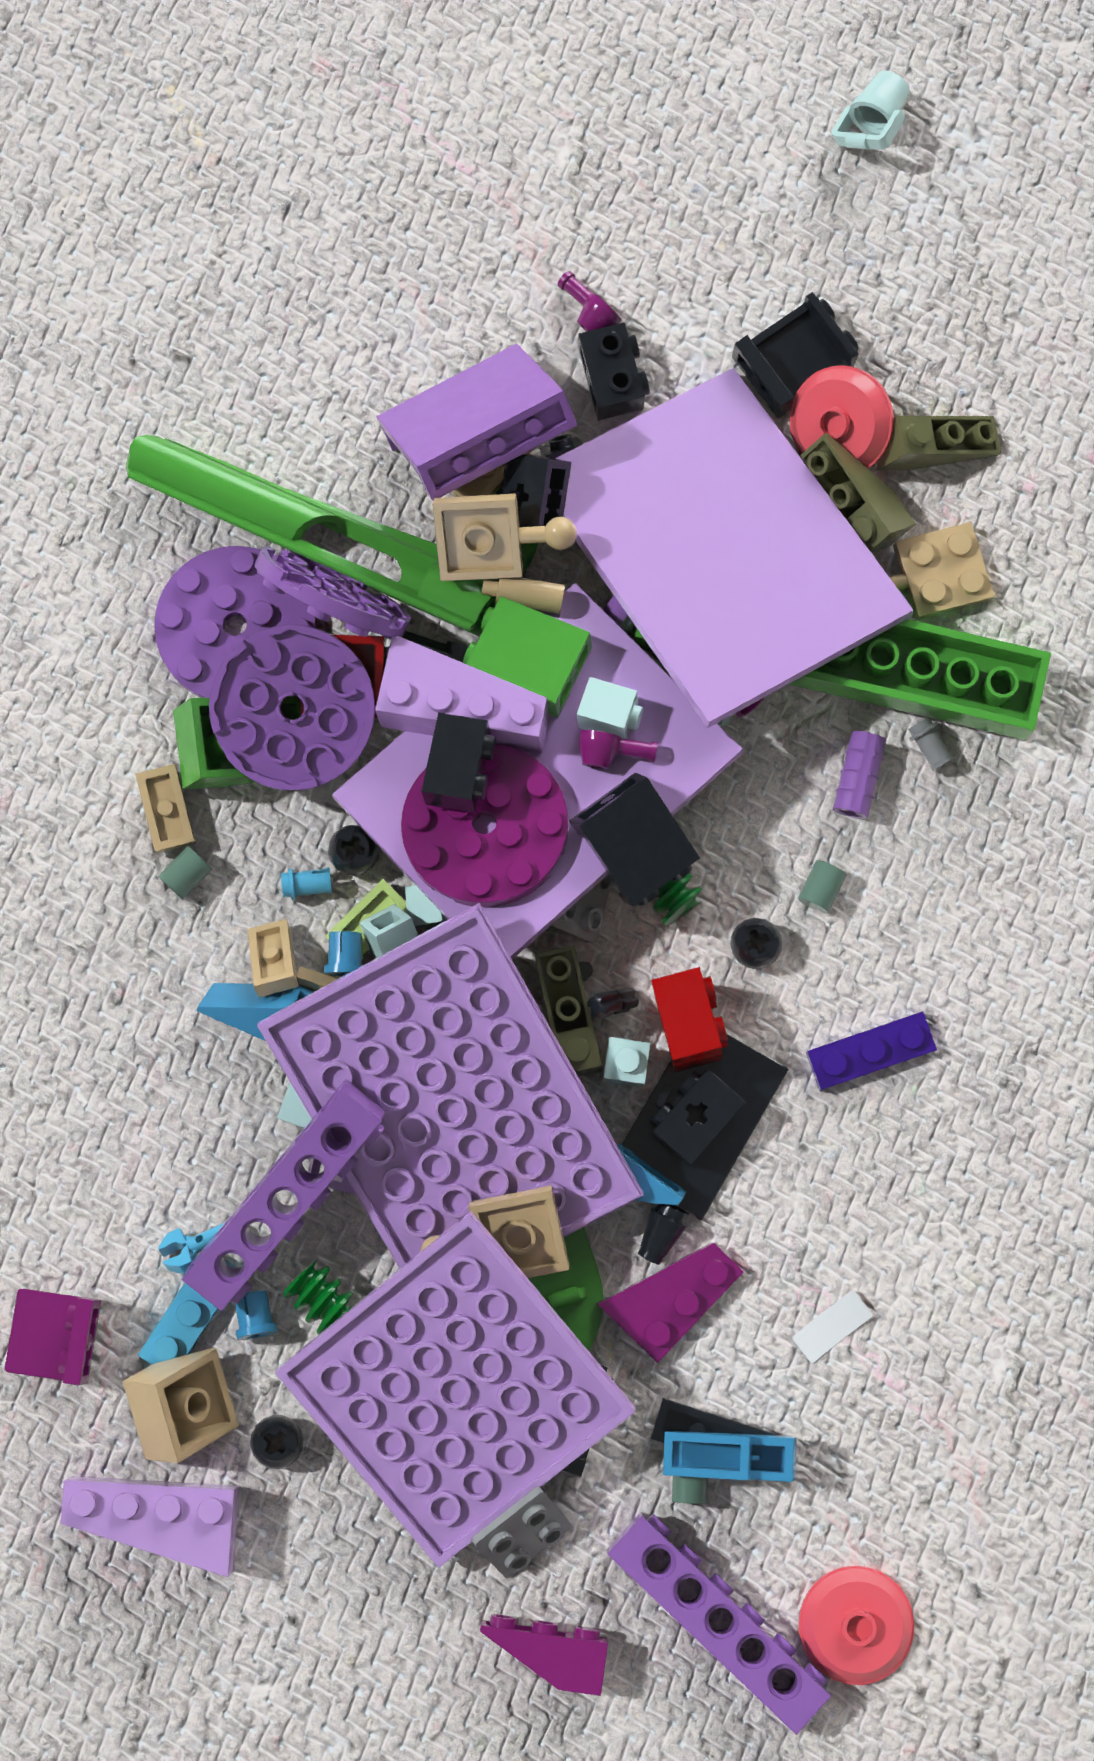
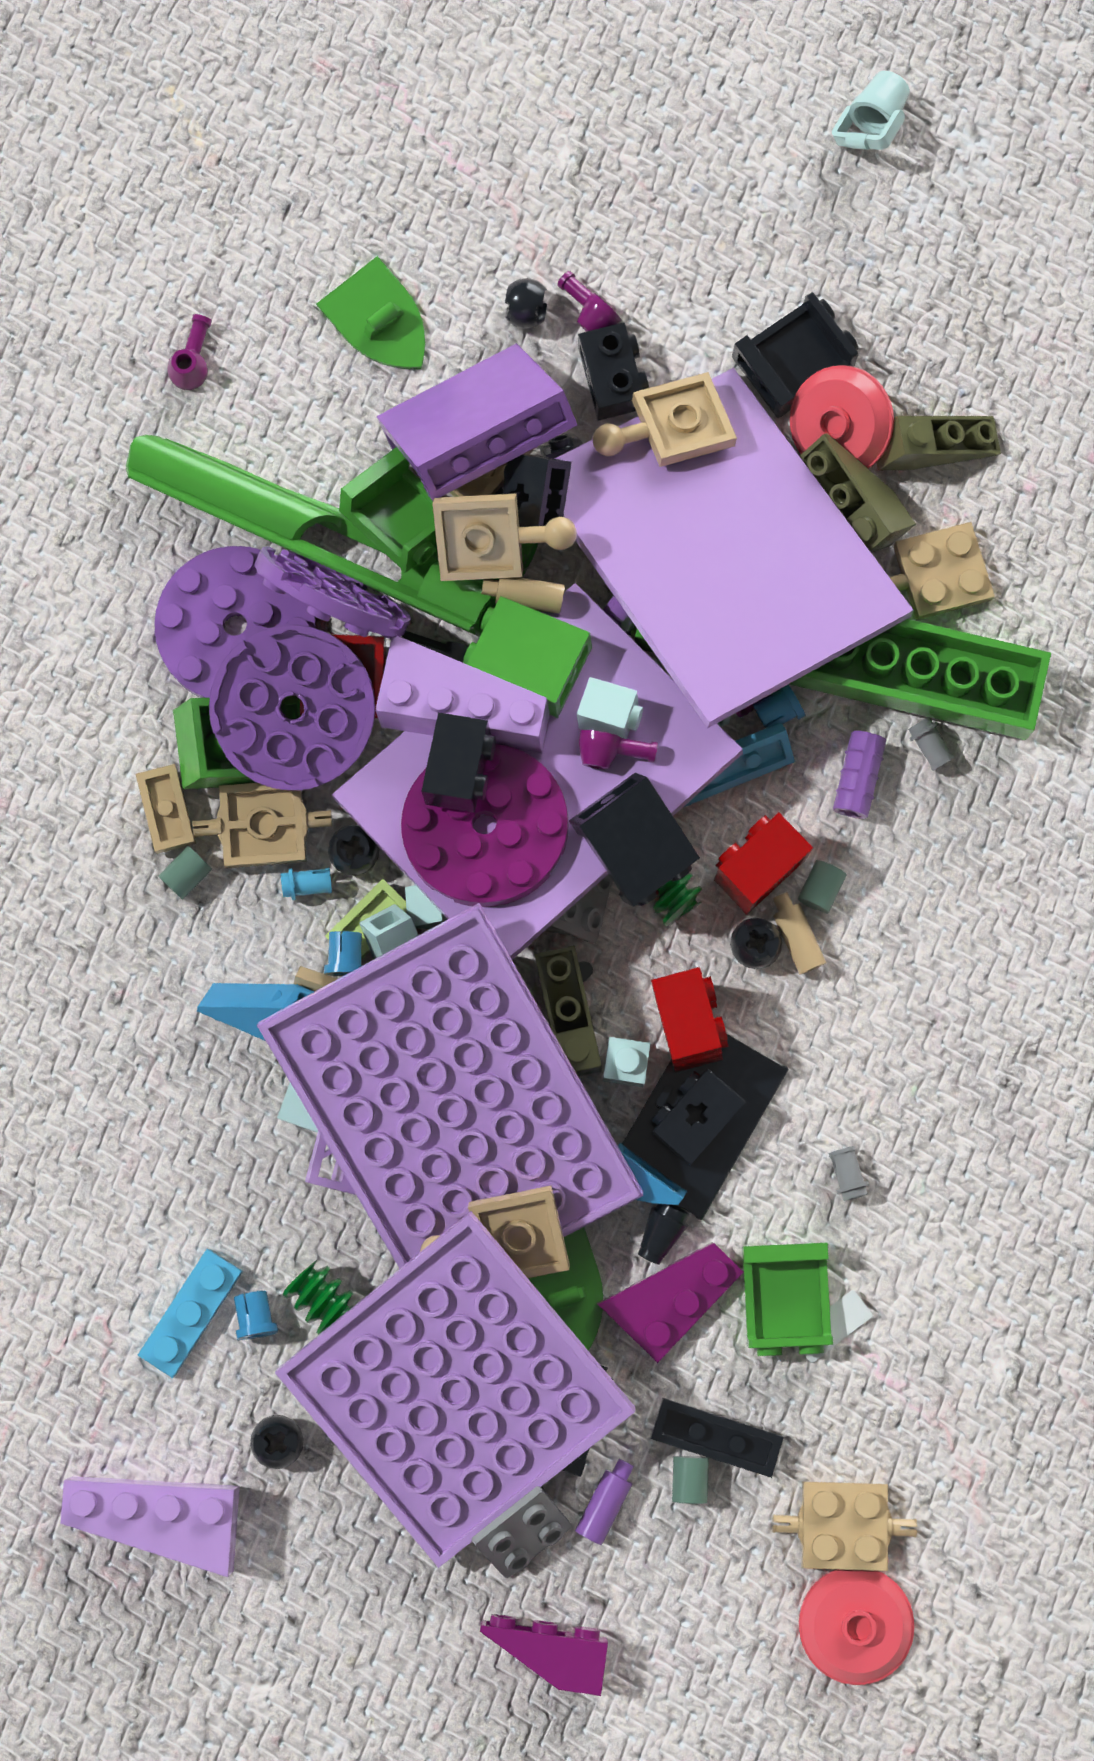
magenta bracket [5,1289,102,1385] -> none
tan slope [123,1348,239,1463] -> none
medium azure bar [158,1222,225,1274] -> none
medium lavender brick [182,1079,385,1311] -> none
tan plate [247,919,298,997] -> none
black piece [587,987,639,1018] -> none
medium lavender brick [606,1512,831,1735] -> none
dark azure slope [663,1431,797,1482] -> none
dark purple plate [806,1011,937,1091] -> none
none -> magenta bar [167,314,212,390]
none -> tan plate [192,783,333,868]
none -> bright green shield [316,256,425,369]
none -> bright green panel [339,447,437,573]
none -> black piece [505,278,547,329]
none -> medium lavender cylinder [575,1458,634,1545]
none -> tan plate [593,372,737,467]
none -> medium azure plate [683,722,795,808]
none -> red brick [714,812,813,915]
none -> bright green panel [742,1243,833,1356]
none -> dark azure bush [753,684,806,728]
none -> tan plate [772,1481,917,1571]
none -> tan cylinder [773,892,827,975]
none -> light grey pin [828,1146,869,1201]

